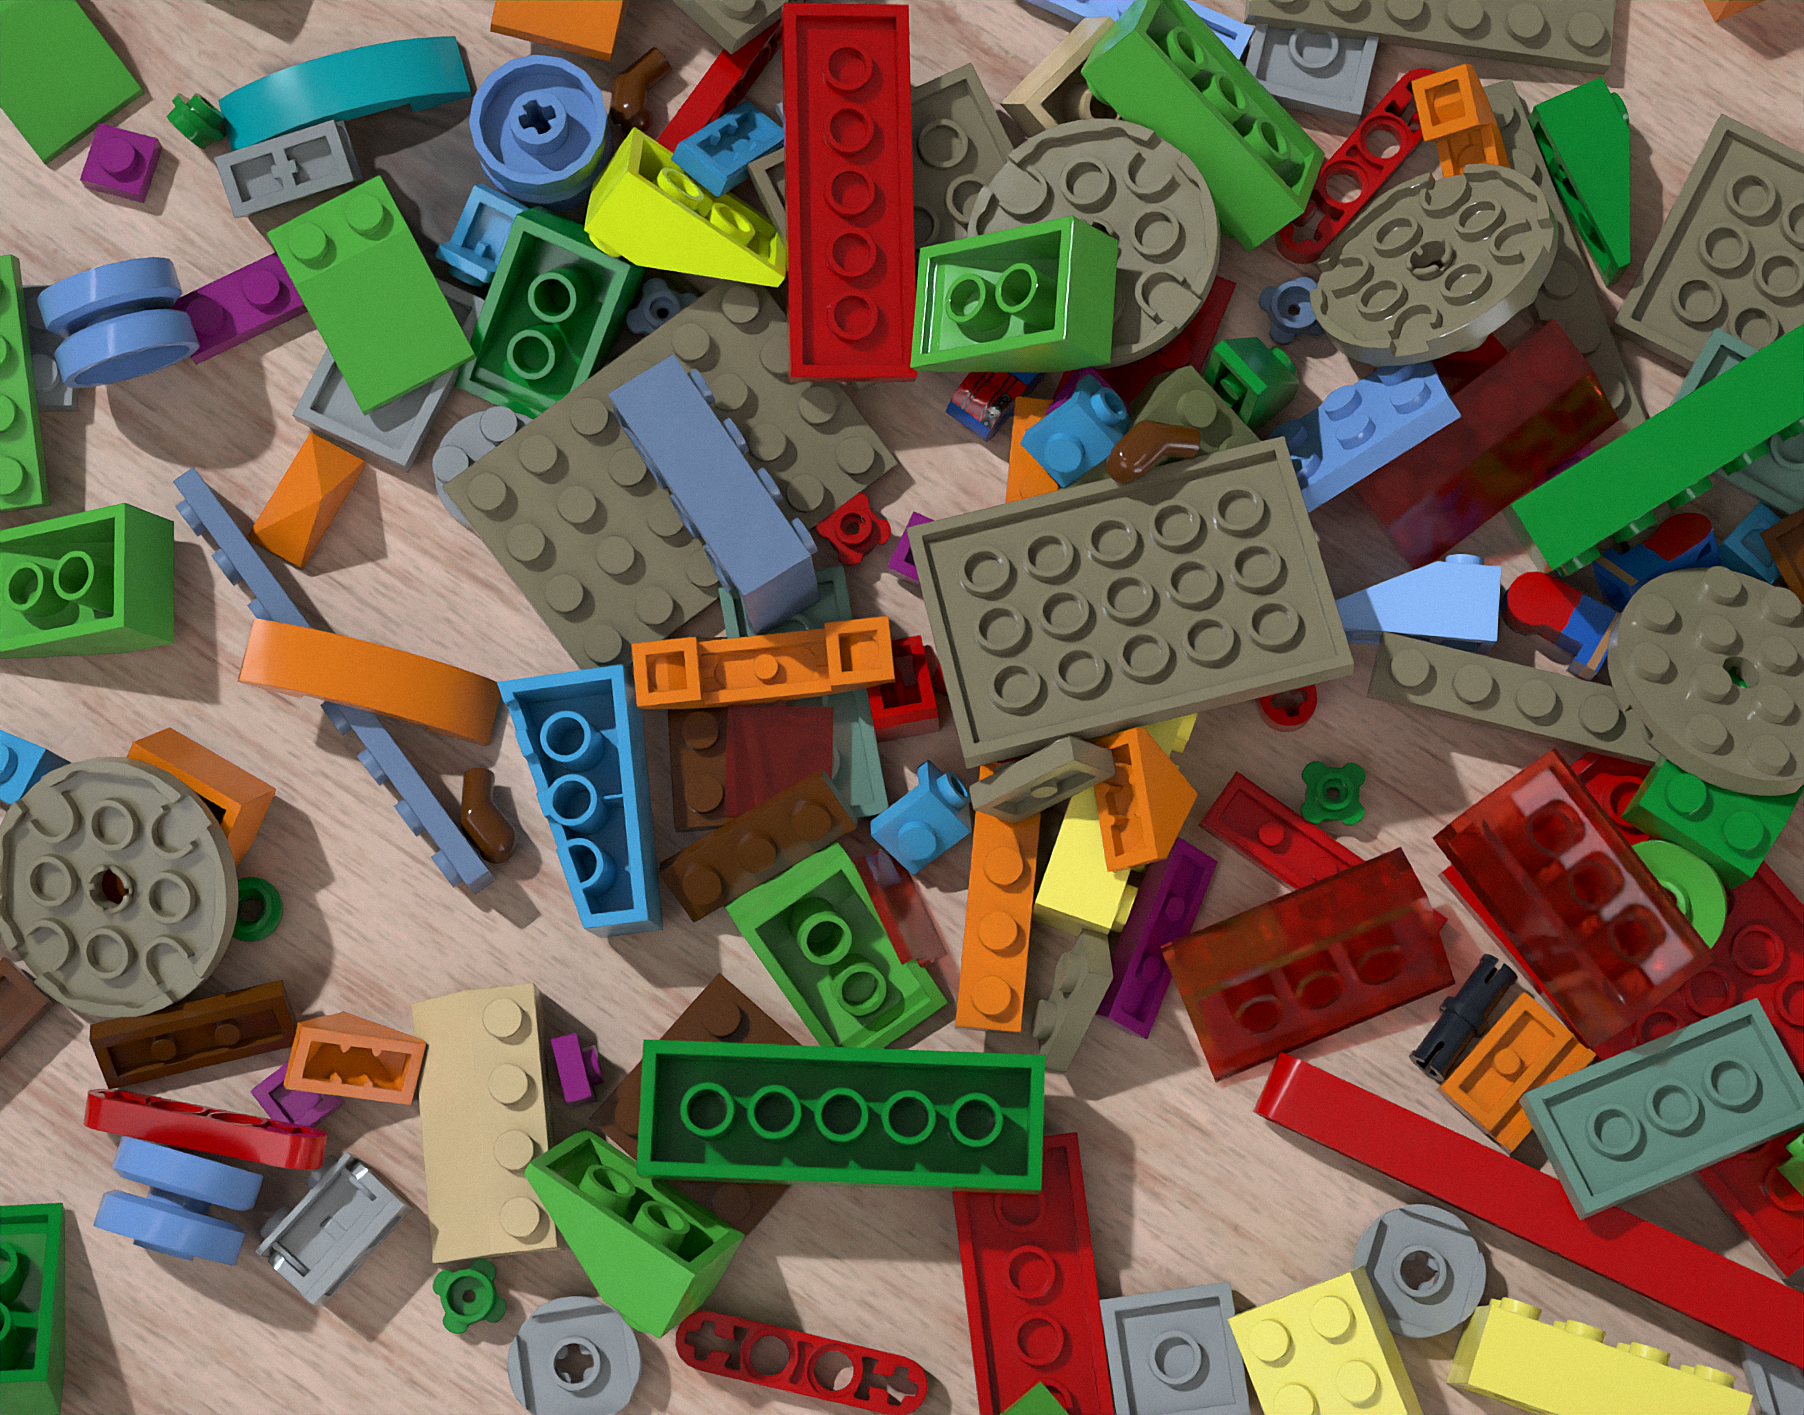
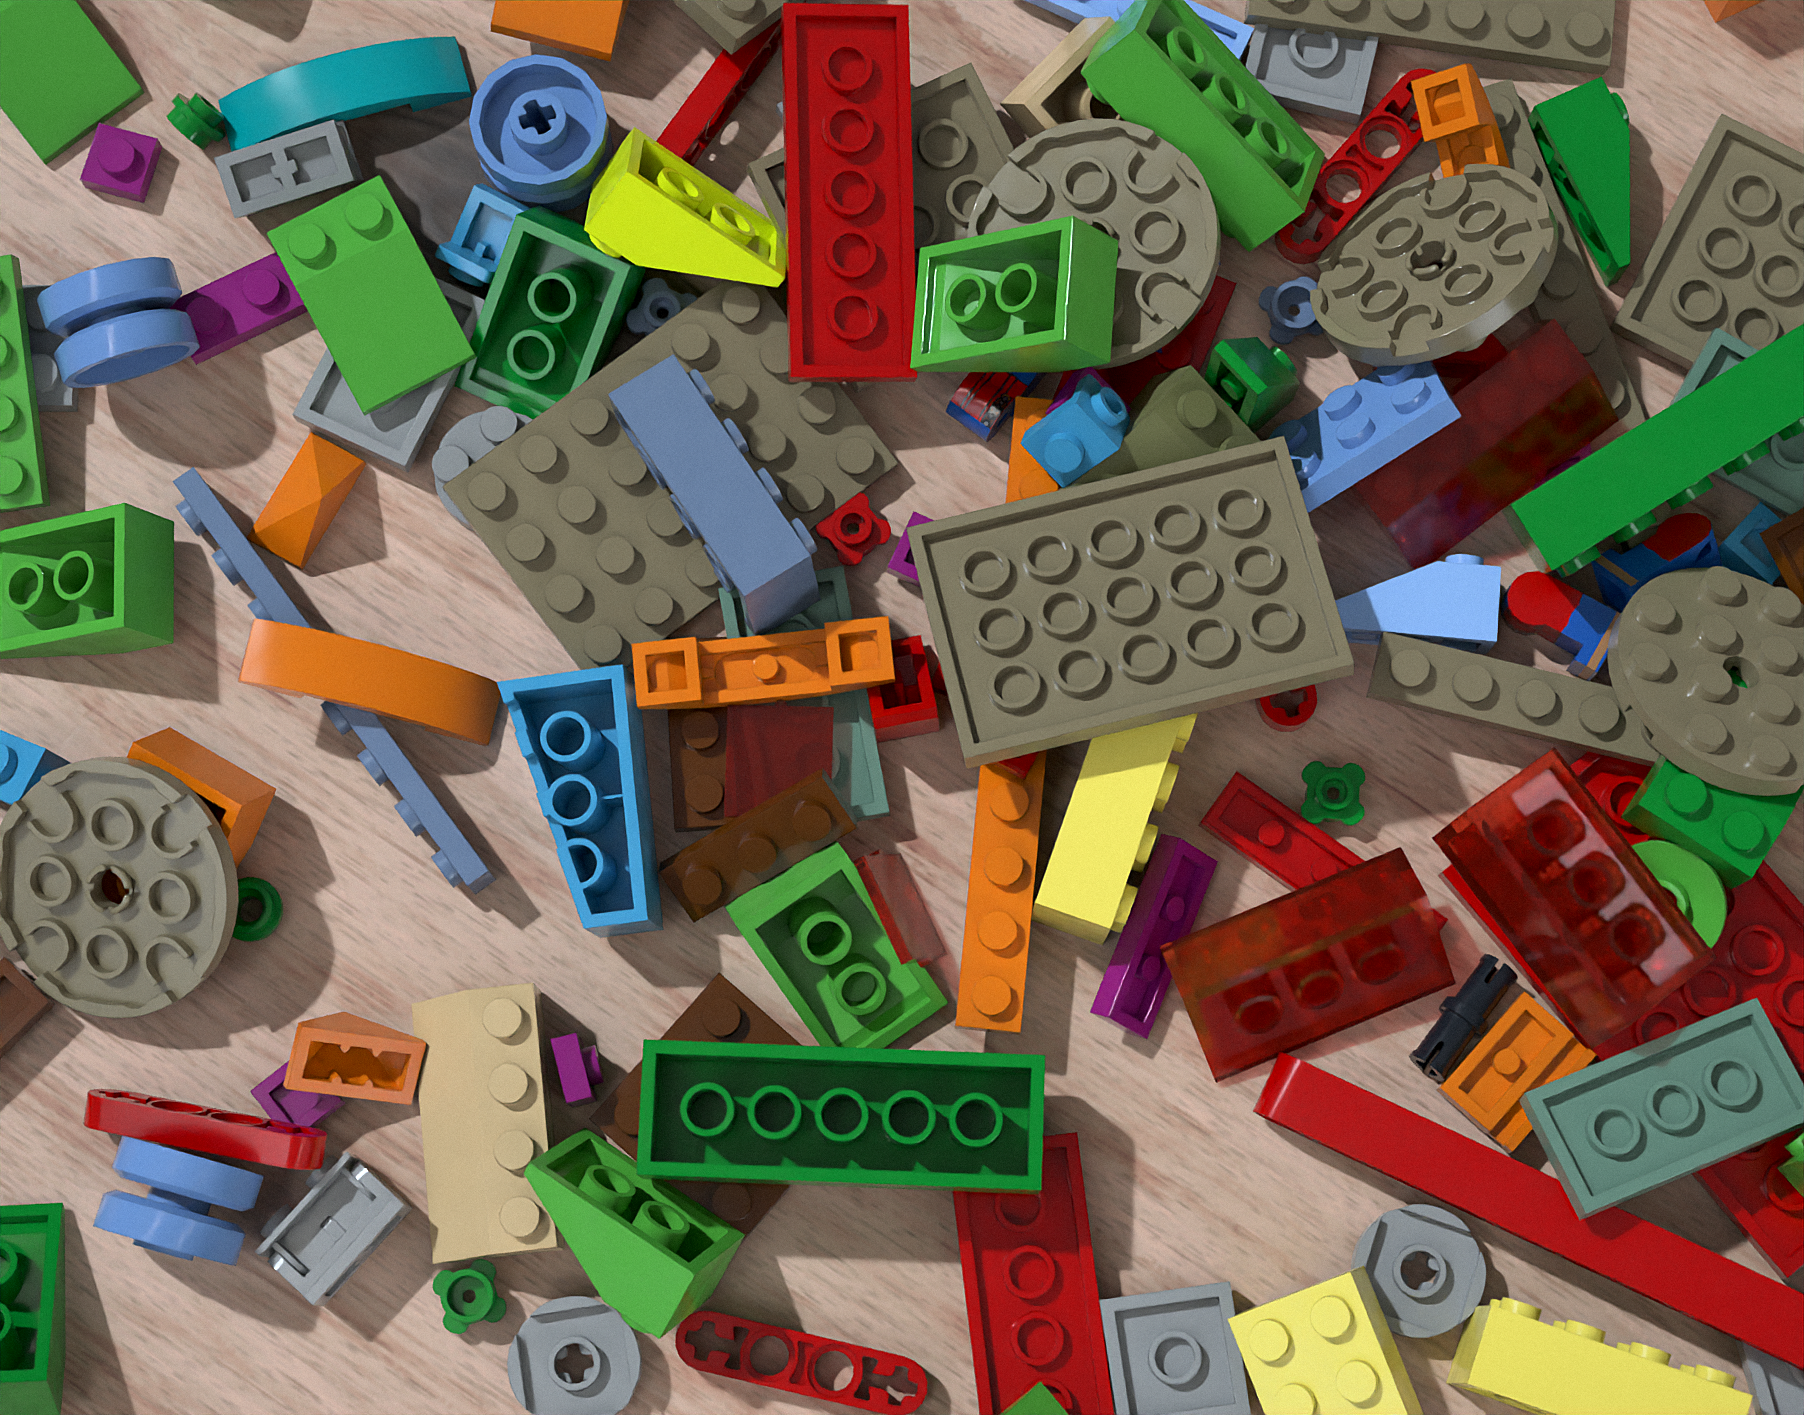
reddish brown plate [89,980,298,1090] -> none
reddish brown arm [460,768,517,864] -> none
reddish brown arm [609,47,673,136] -> none
dark azure plate [671,101,784,198] -> none
dark azure bracket [870,760,972,875] -> none
dark tan plate [969,736,1116,823] -> none
dark tan plate [1031,928,1113,1072] -> none
orange slope [1088,727,1198,872] -> none
reddish brown arm [1106,420,1200,484] -> none

